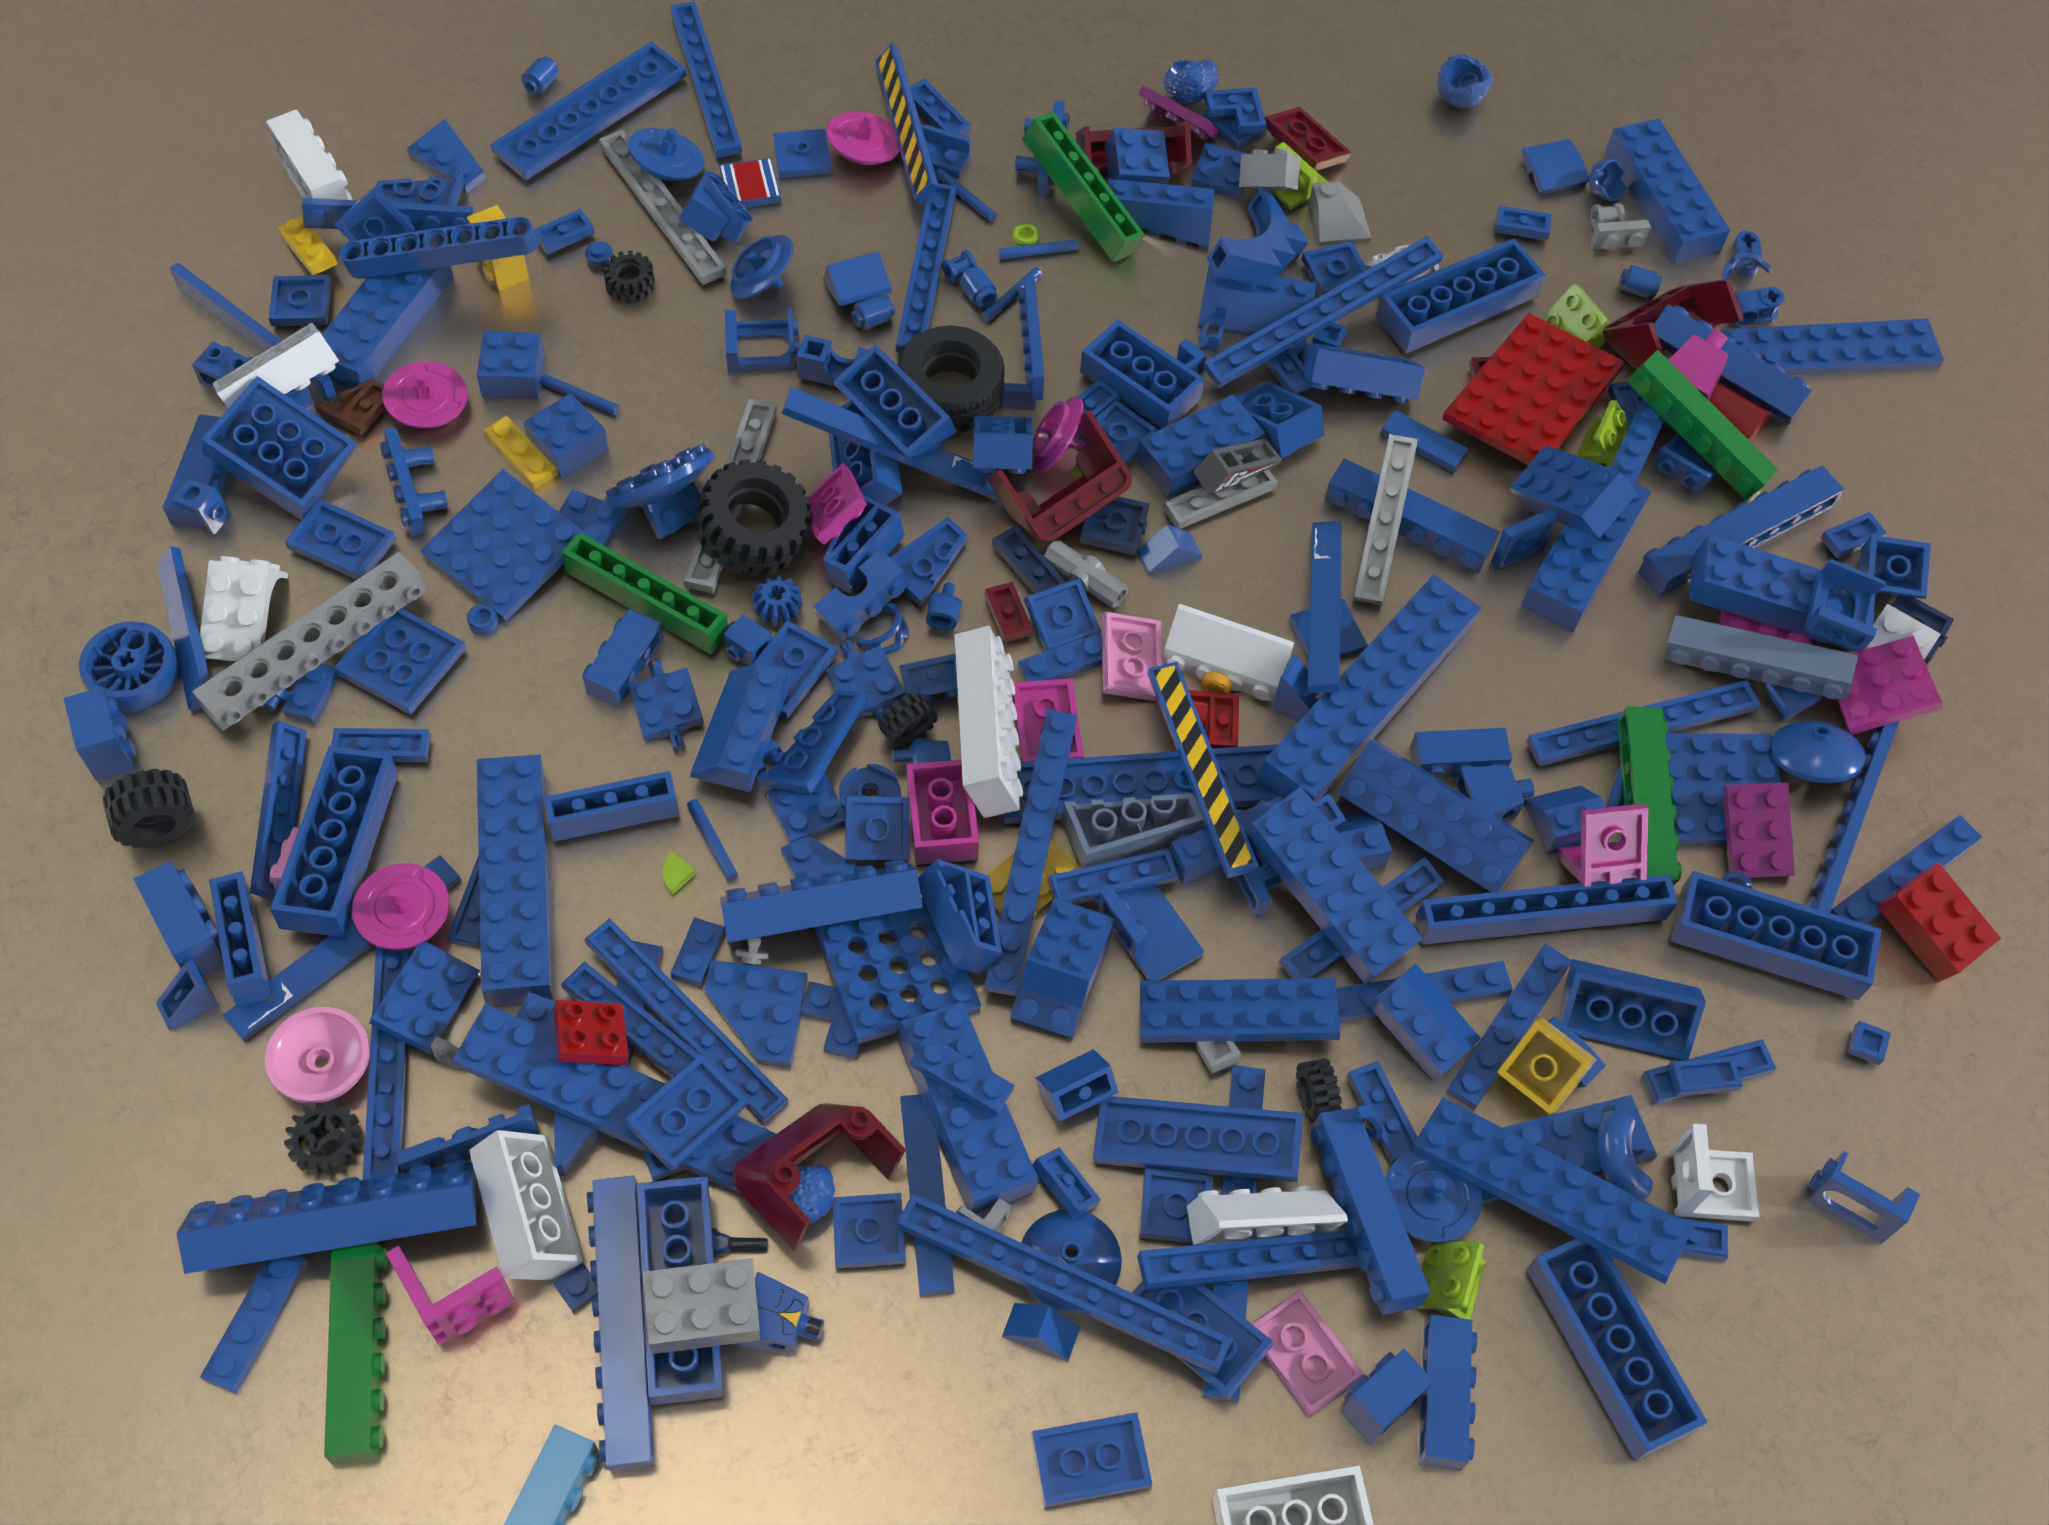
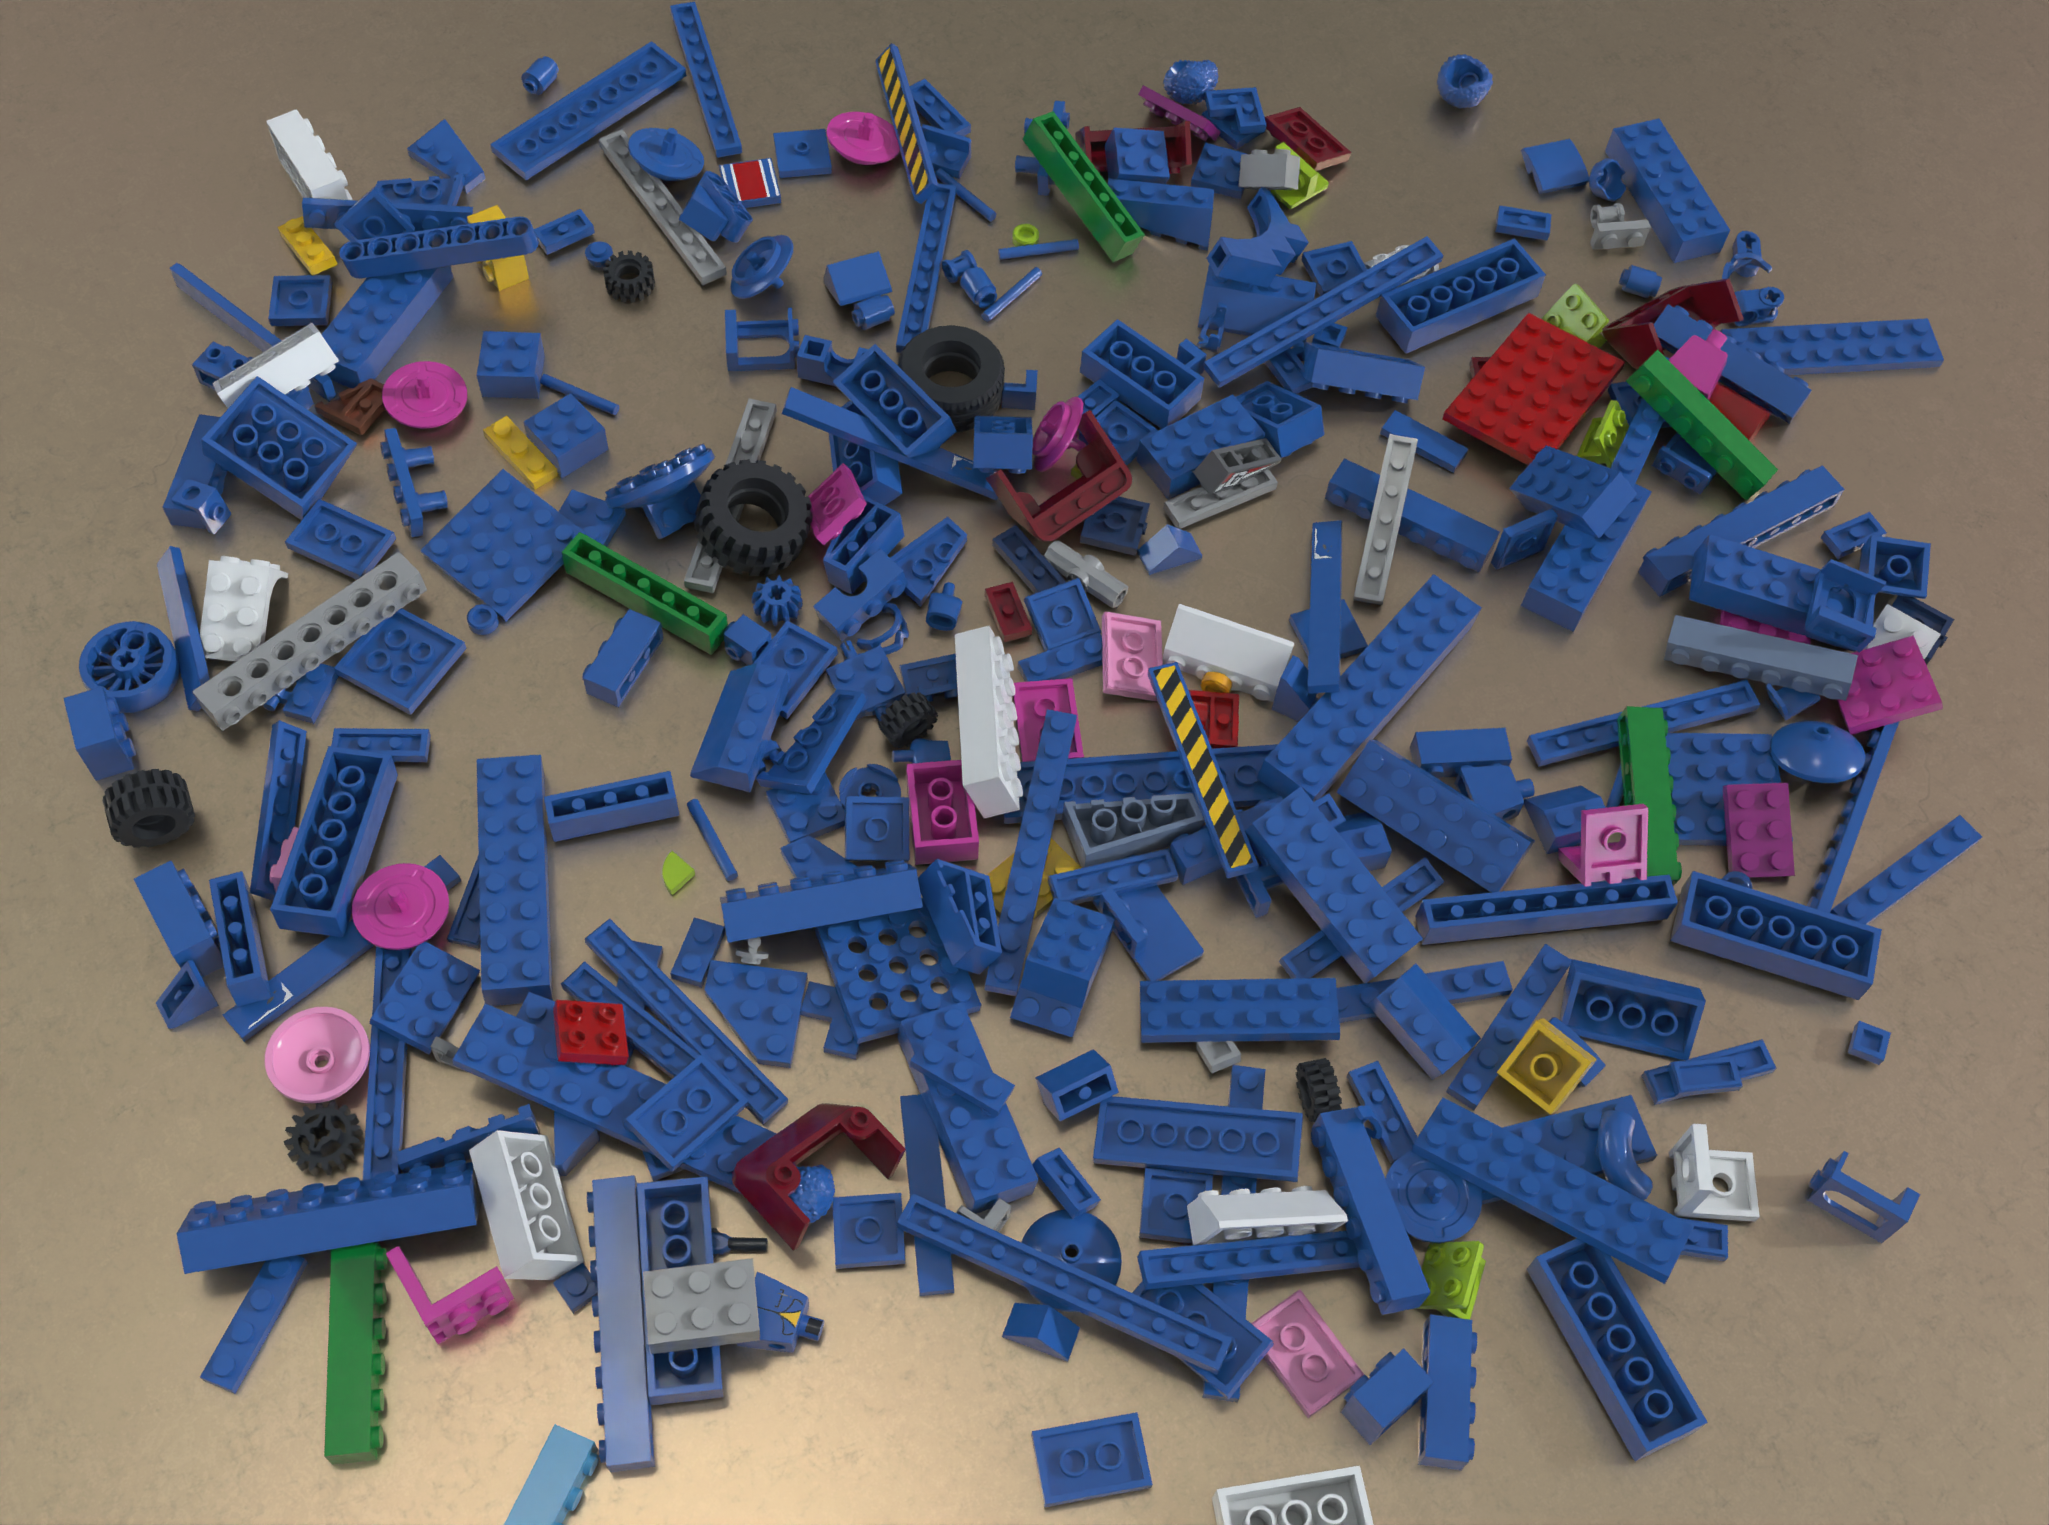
blue plate [628,659,704,752] -> none
blue plate [1018,276,1044,400] -> none
light grey slope [1308,182,1371,246] -> none
red brick [1877,862,2001,982] -> none

